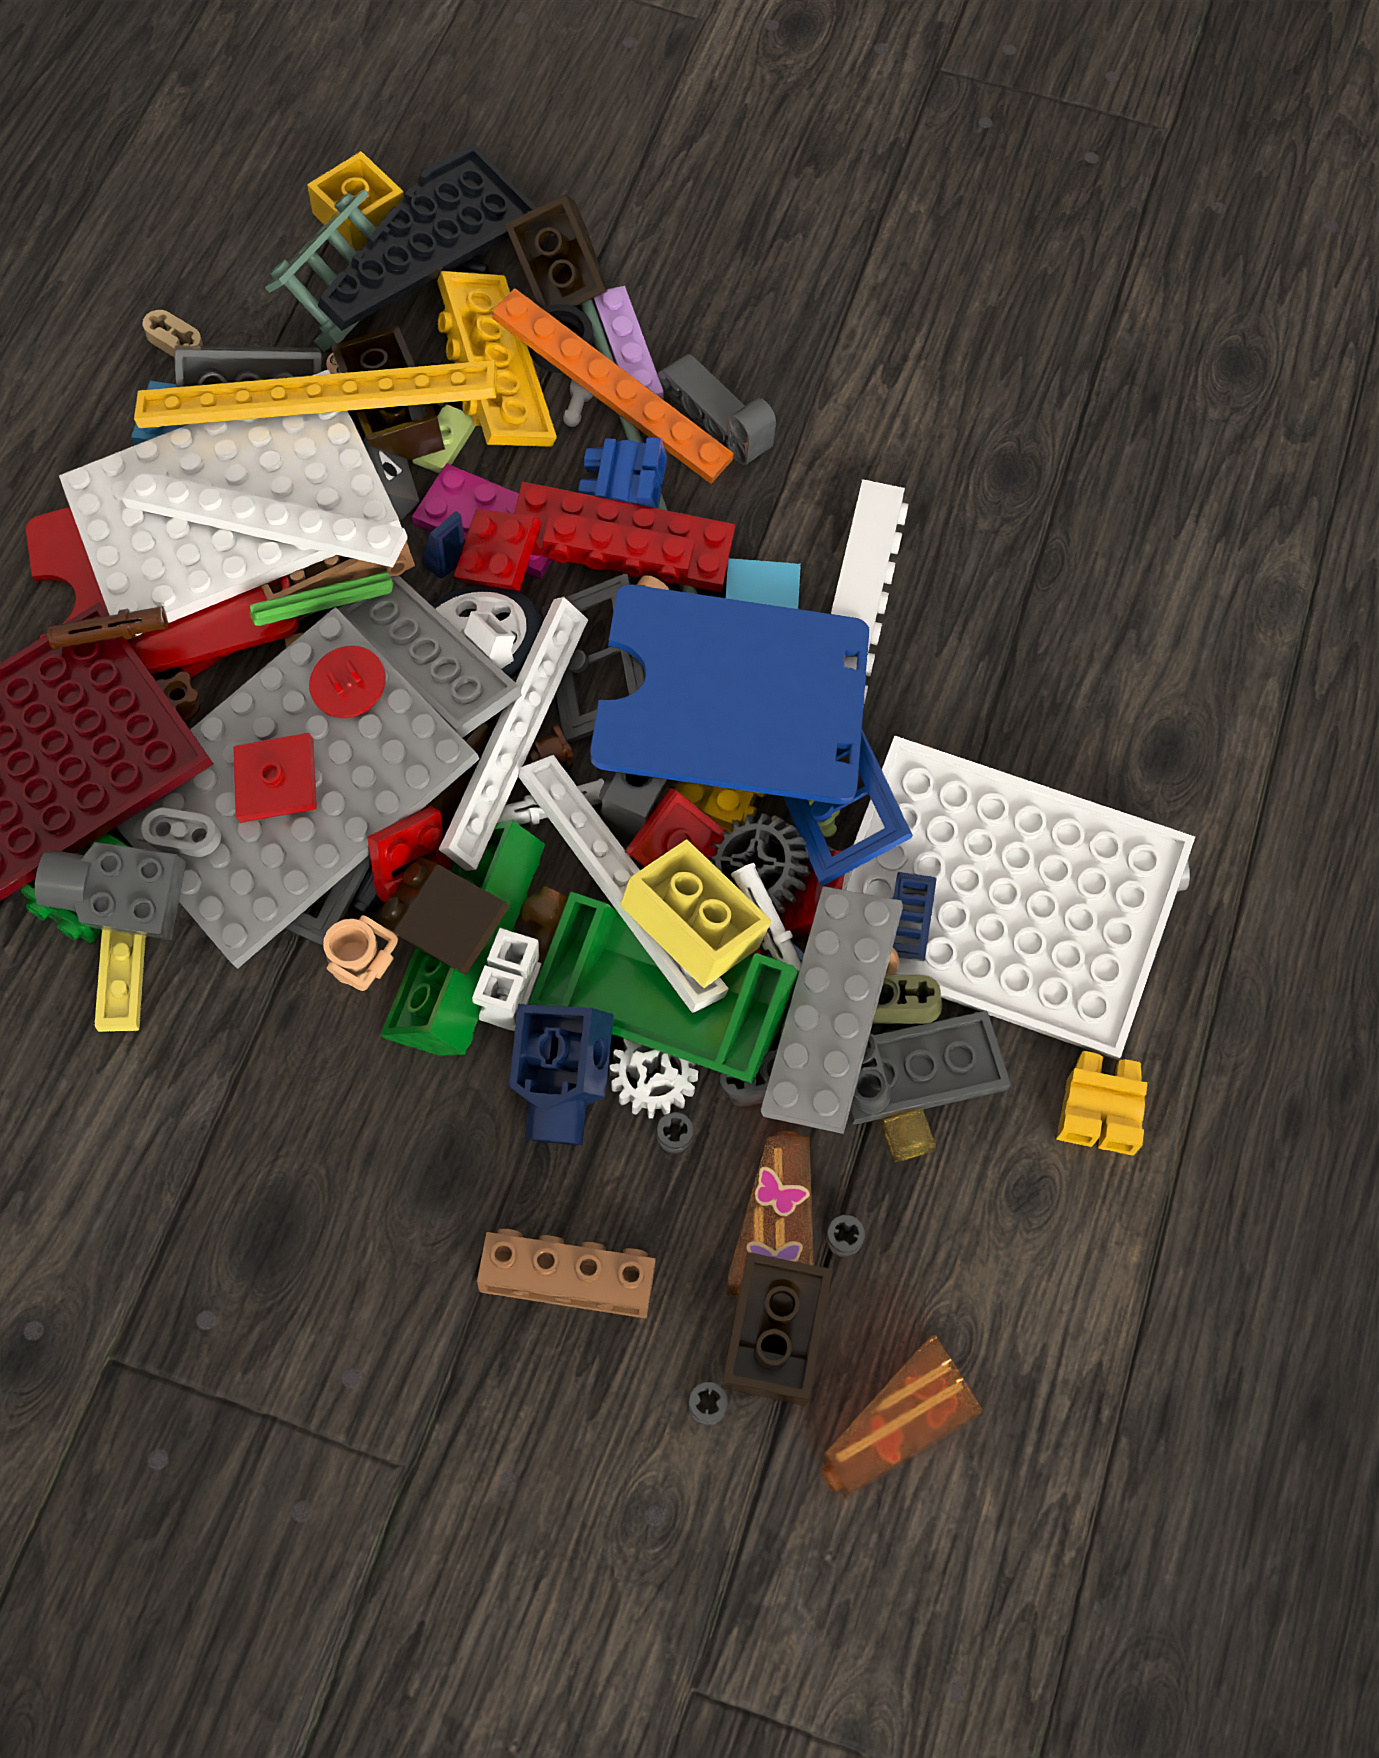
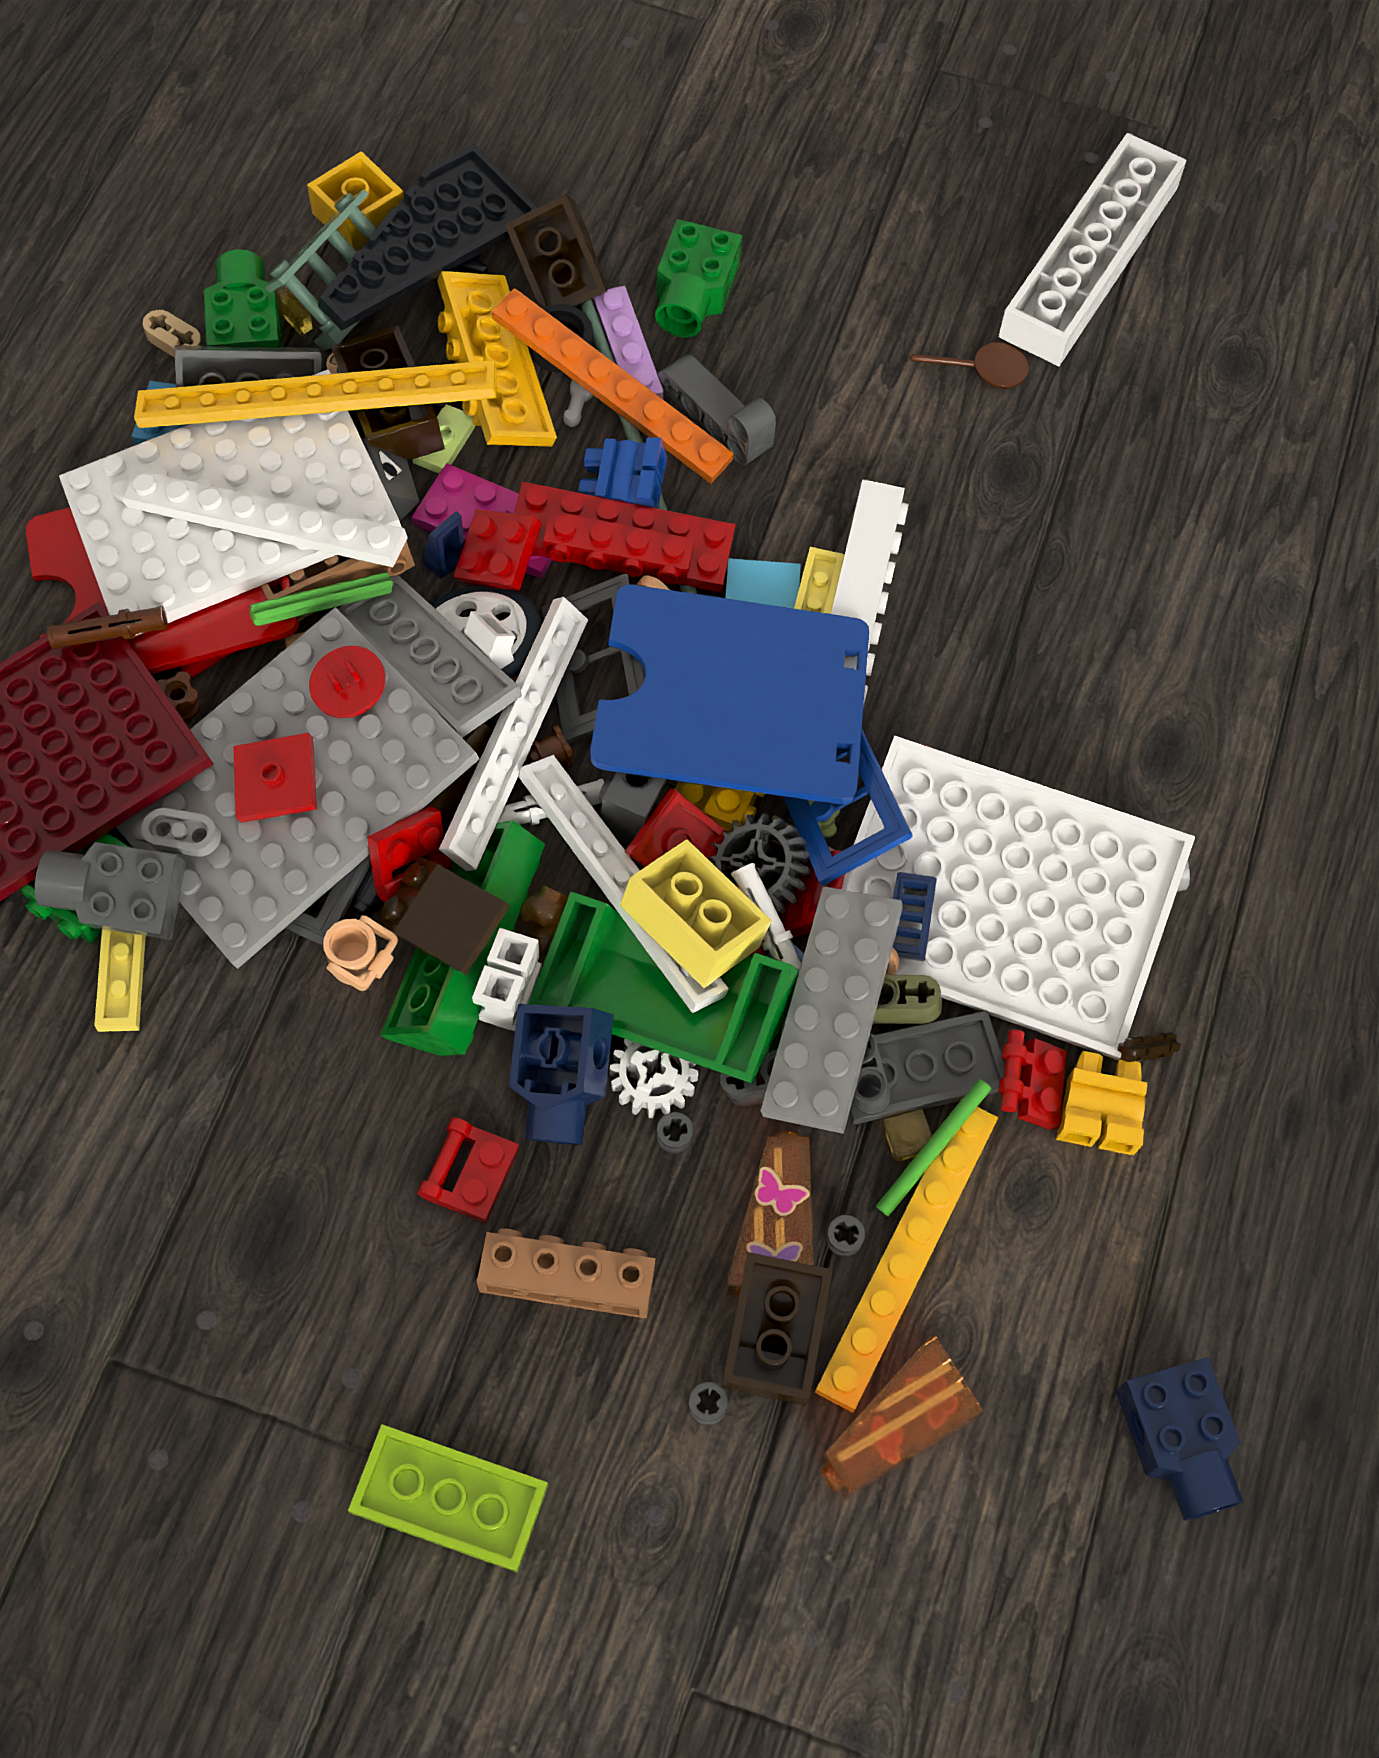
none -> green brick [204,249,283,347]
none -> clear yellow plate [276,286,313,336]
none -> lime plate [348,1424,548,1573]
none -> red plate [417,1117,520,1224]
none -> green brick [655,219,742,338]
none -> light yellow plate [794,547,845,614]
none -> yellow plate [815,1099,998,1413]
none -> bright green bar [875,1079,992,1217]
none -> reddish brown piece [910,342,1029,389]
none -> red plate [998,1030,1067,1130]
none -> white brick [999,133,1187,366]
none -> dark blue brick [1116,1357,1244,1521]
none -> dark brown axle [1117,1032,1181,1062]

